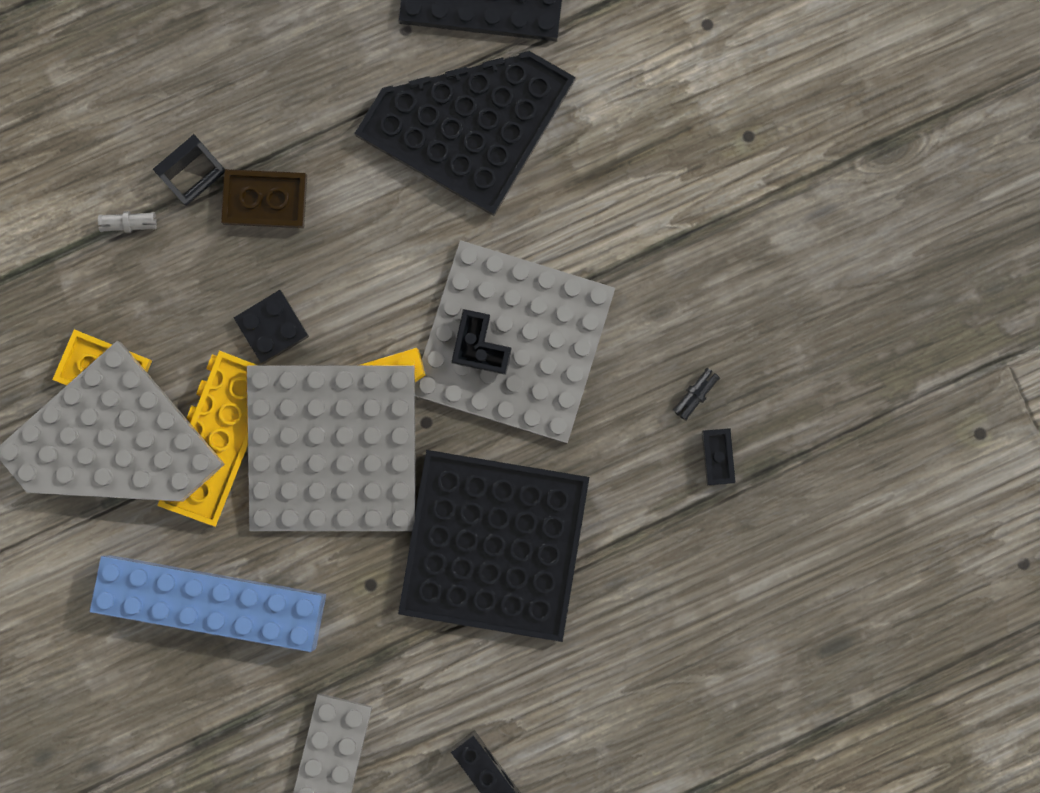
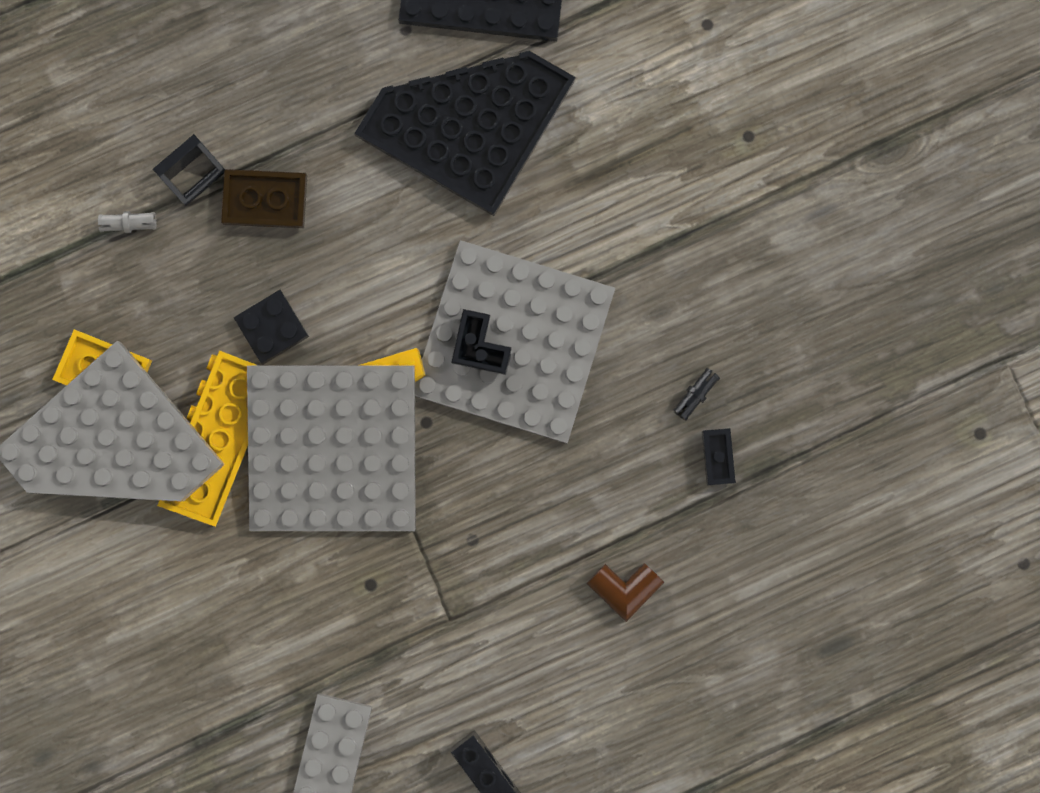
medium blue brick [90,555,326,652] -> none
black plate [398,450,590,642] -> none
none -> reddish brown brick [586,563,664,622]

